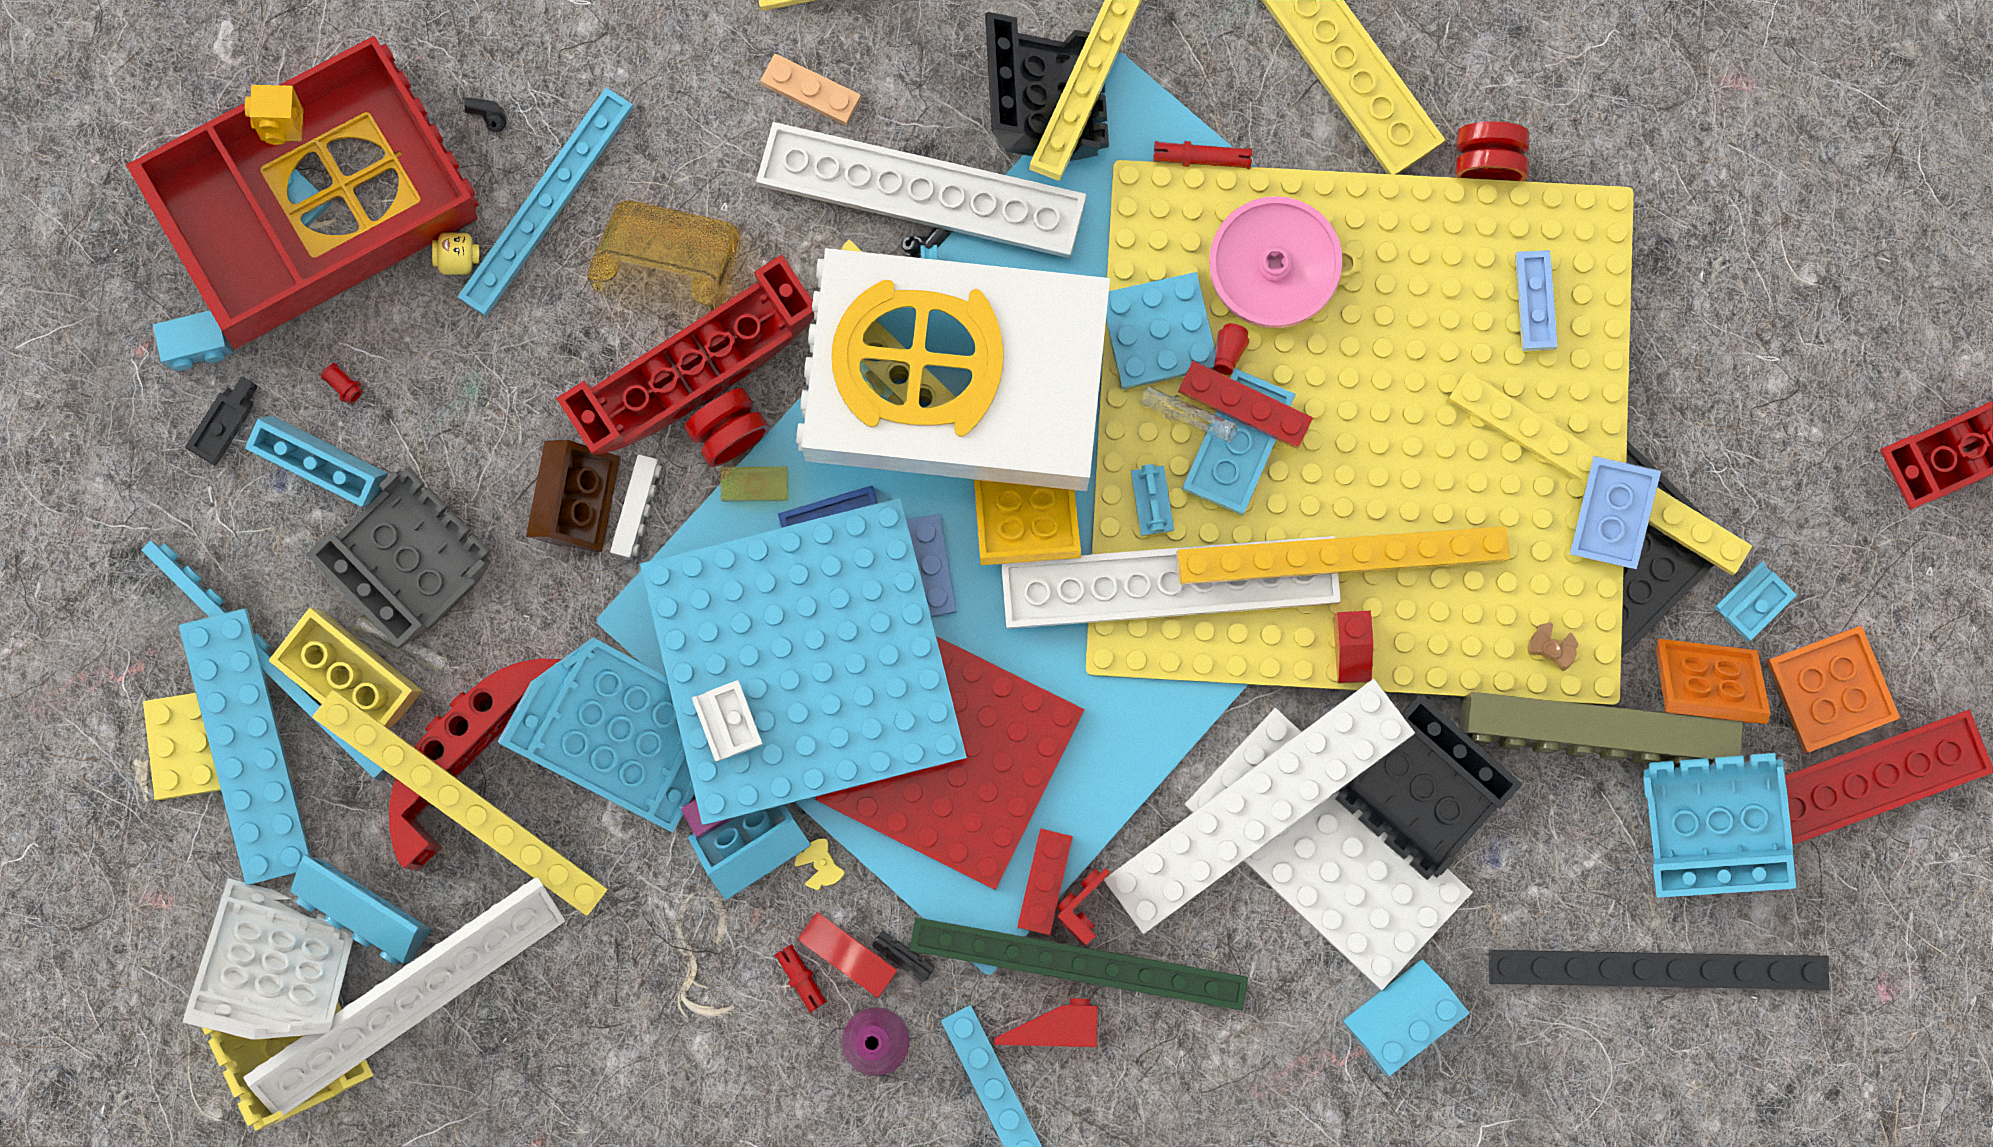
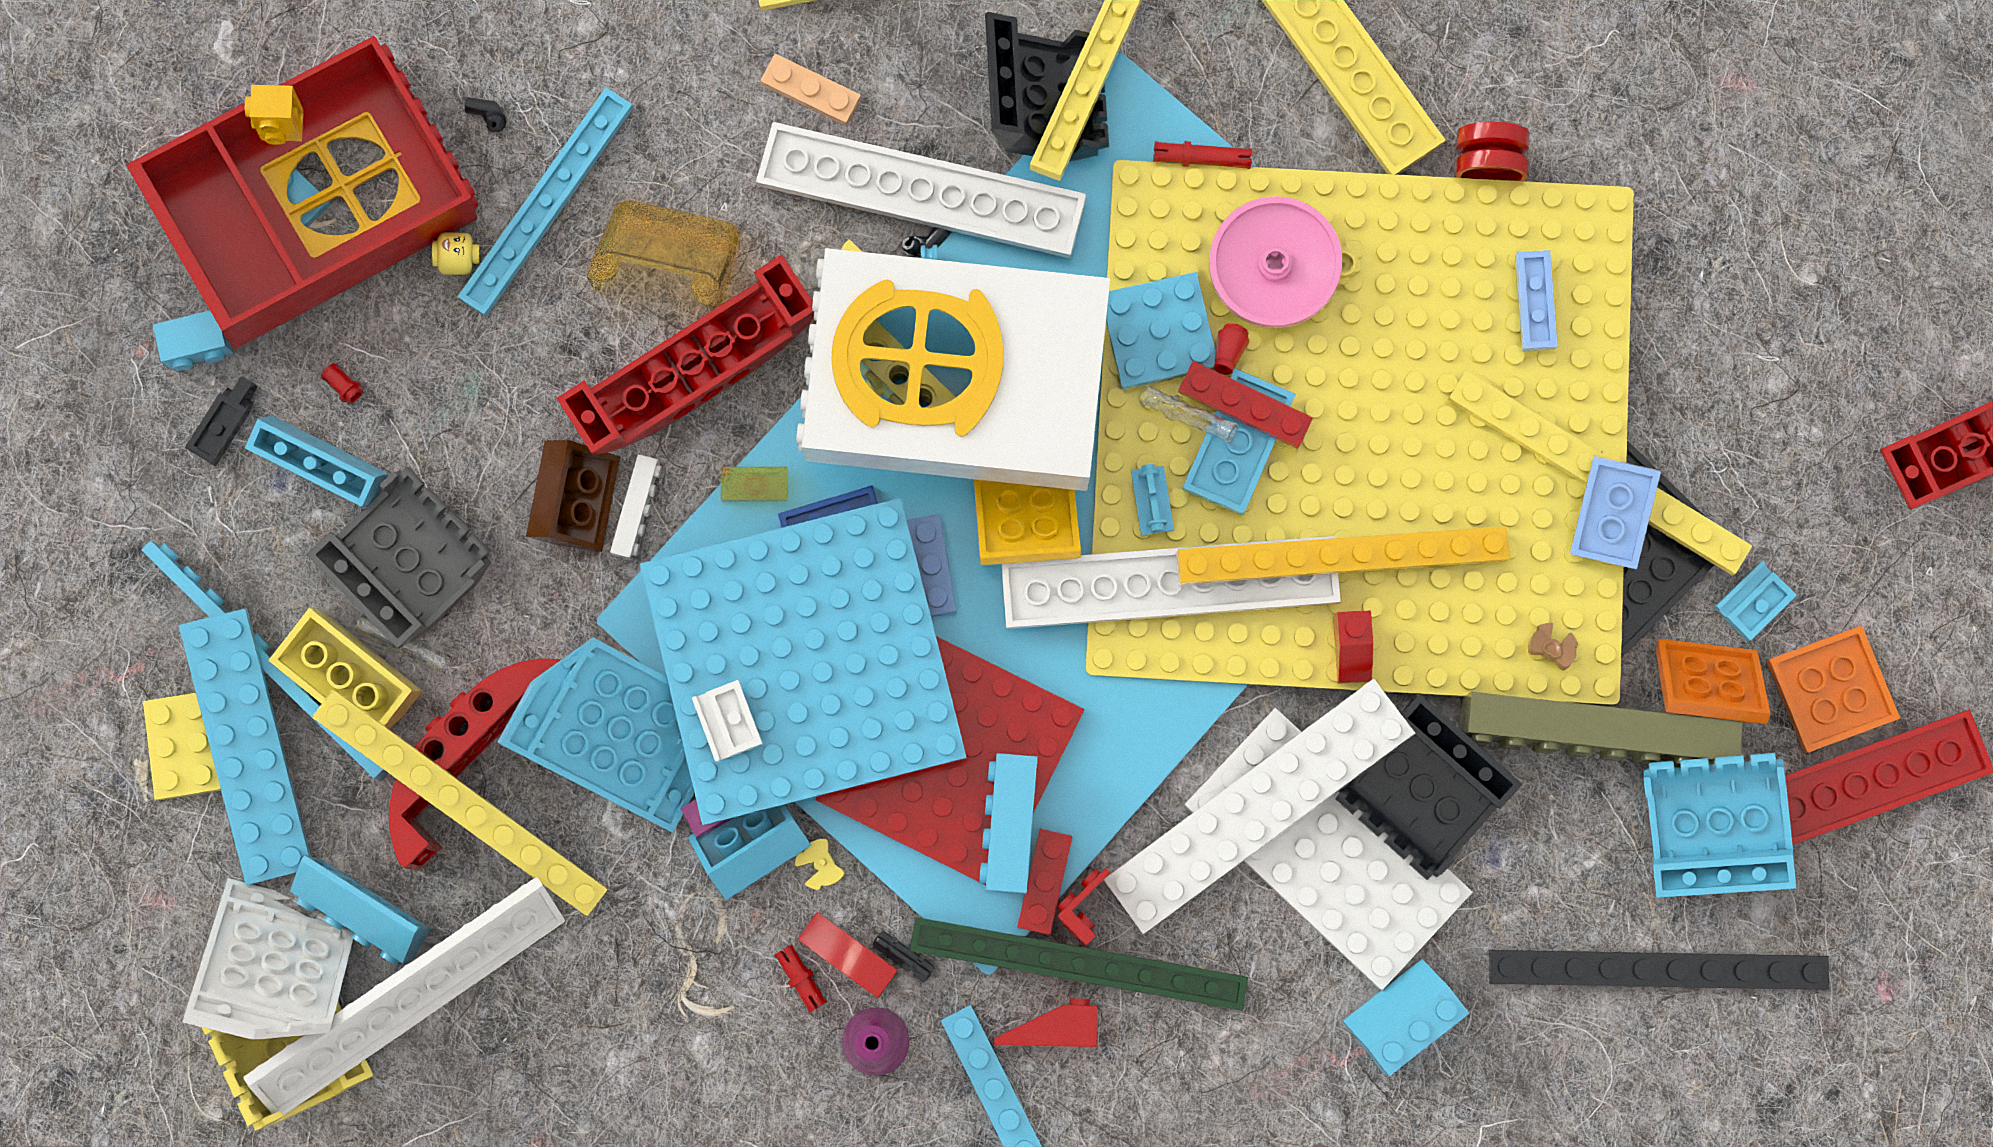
red wheel [684,388,770,468] -> none
none -> medium azure brick [979,753,1037,894]

